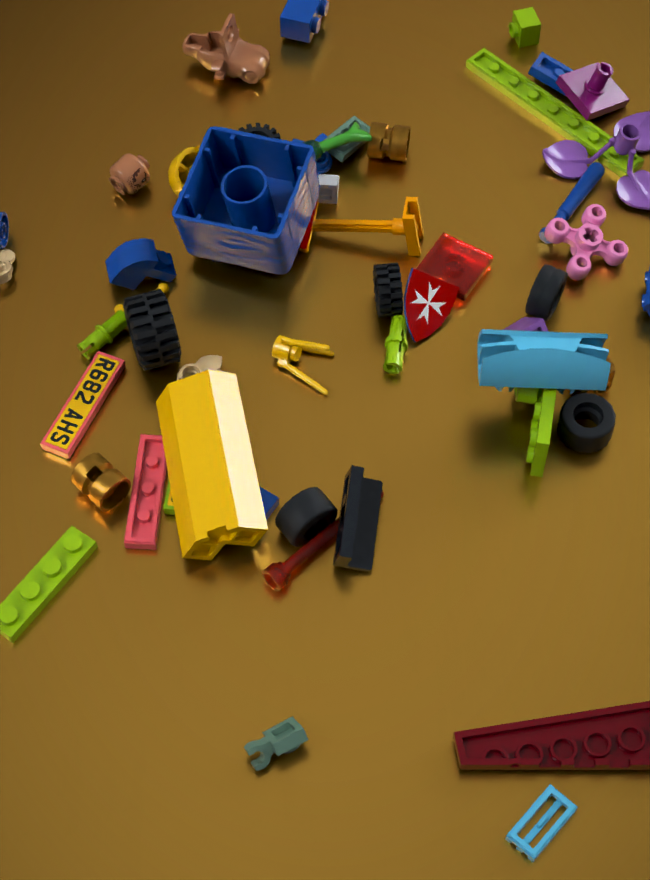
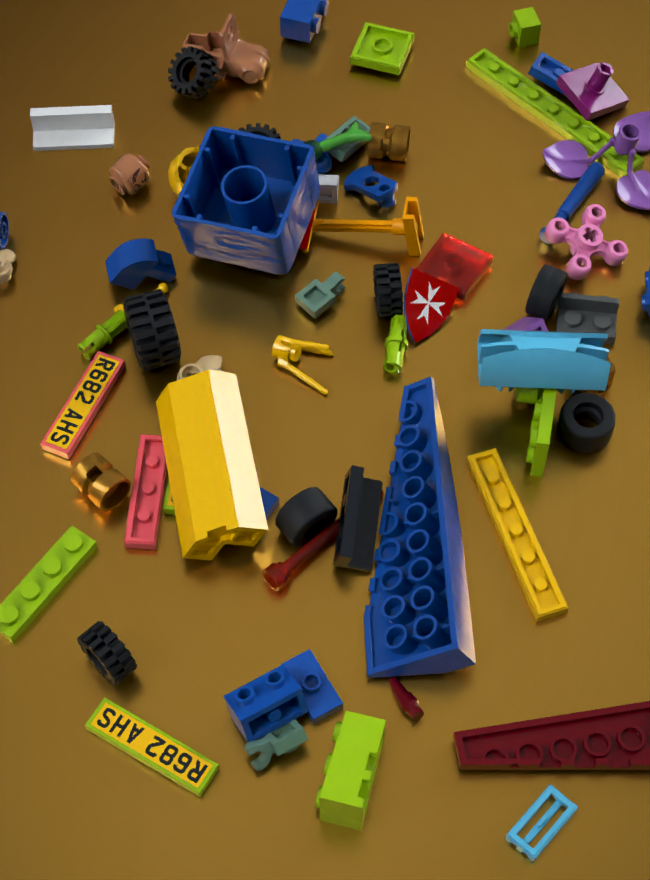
none -> white panel [30,105,115,151]
none -> black tyre [77,621,137,685]
none -> tile [85,697,219,797]
none -> black tyre [168,46,218,99]
none -> blue brick [223,664,309,743]
none -> blue plate [281,649,343,724]
none -> sand green plate [295,271,345,319]
none -> lime wedge [315,711,386,831]
none -> blue piece [344,165,398,208]
none -> lime plate [350,22,415,75]
none -> blue wedge [364,377,476,678]
none -> dark red piece [389,677,424,721]
none -> yellow tile [466,448,568,622]
none -> dark grey bracket [555,293,619,345]

